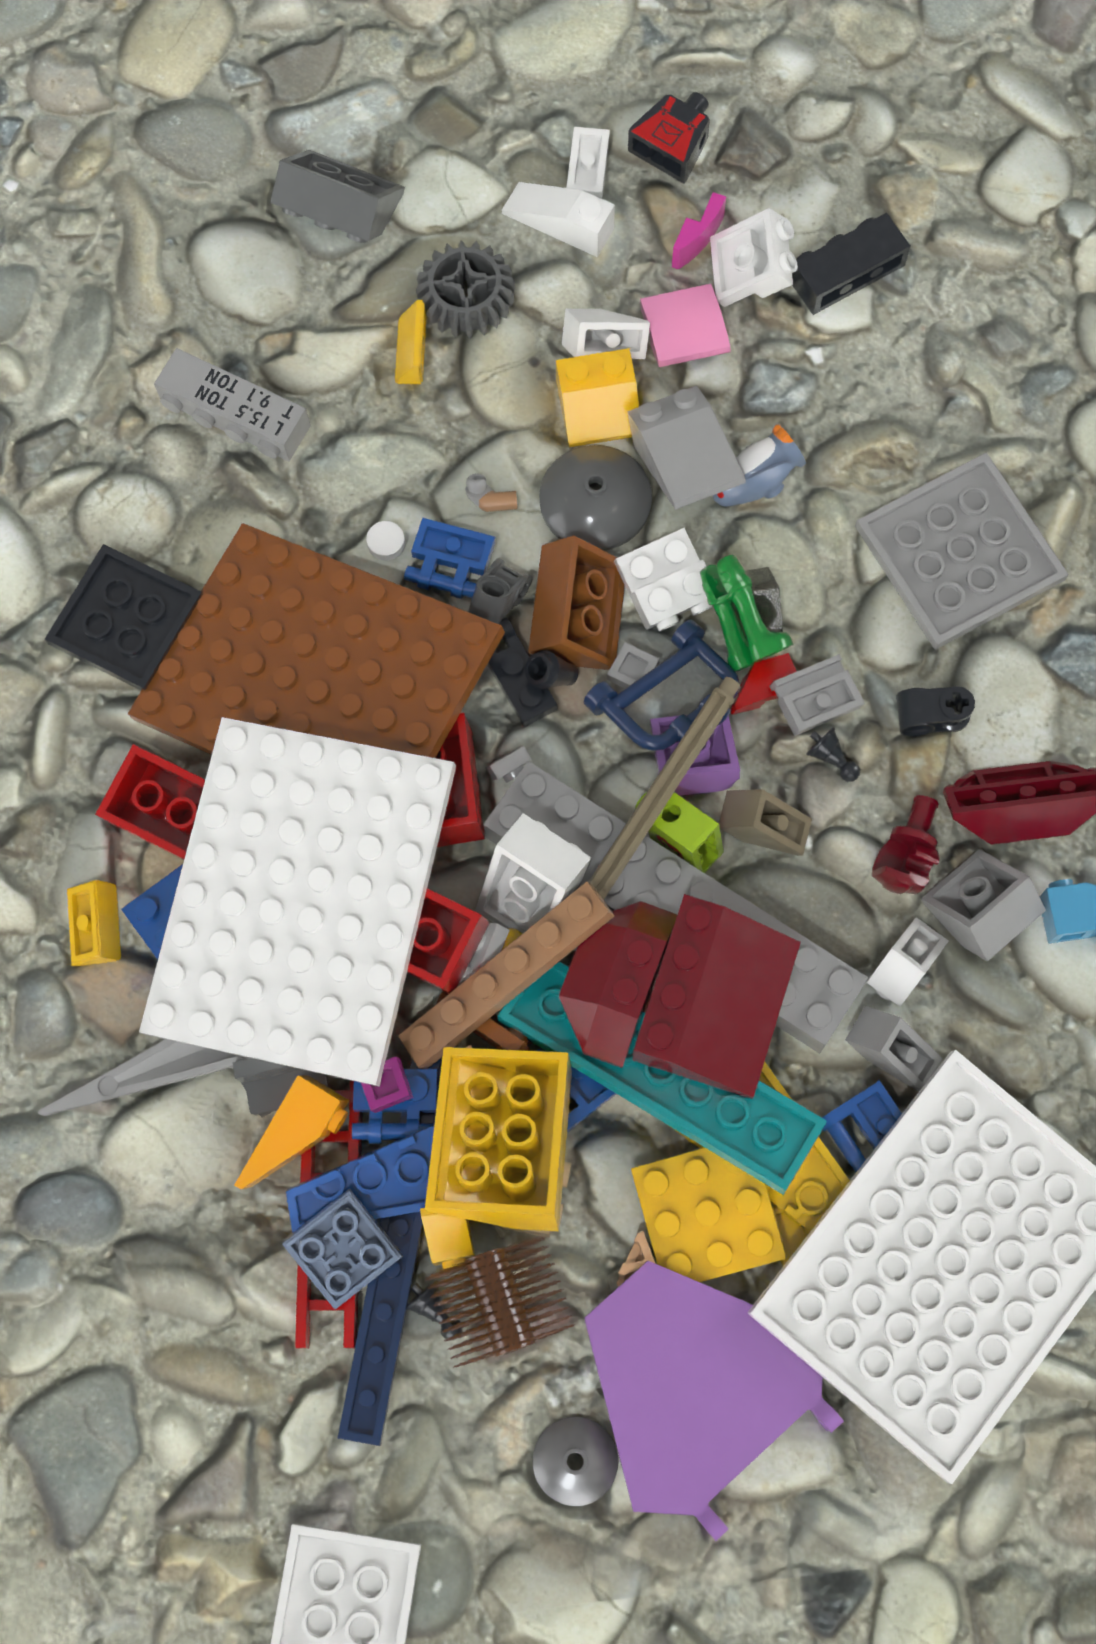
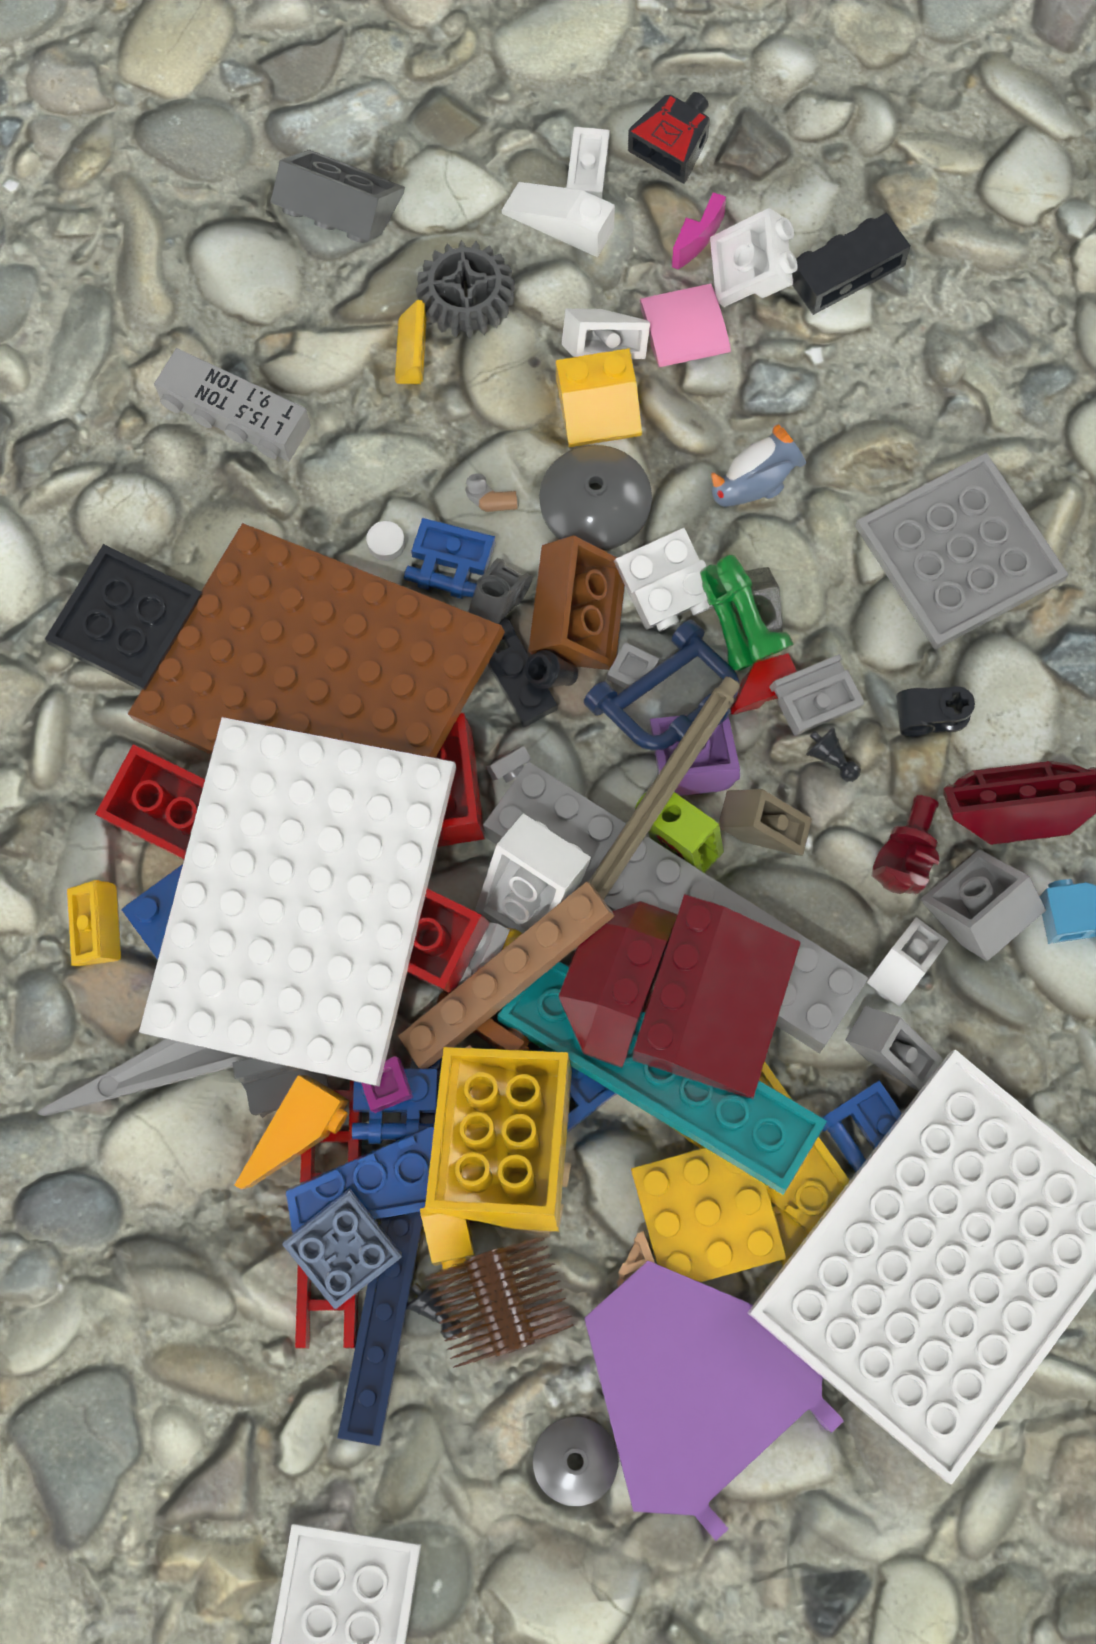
light grey slope [627,386,746,510] -> none

